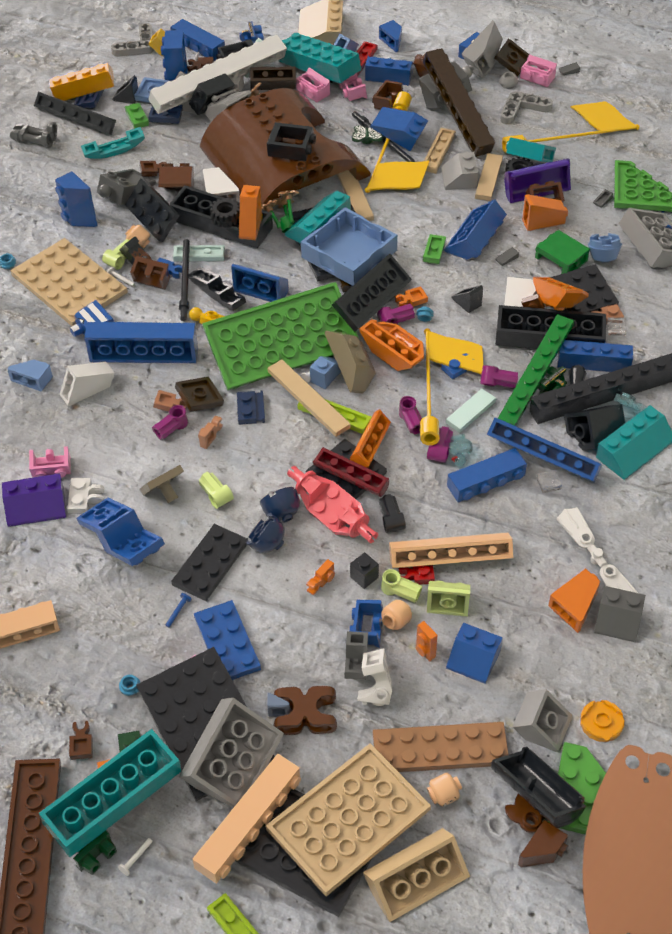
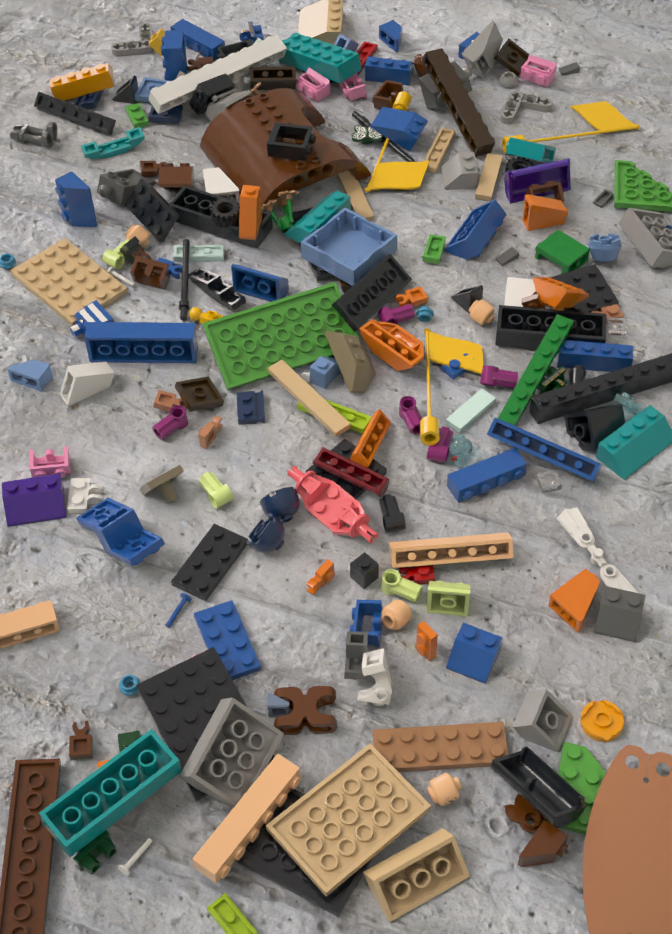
none -> light nougat head [468,299,495,326]

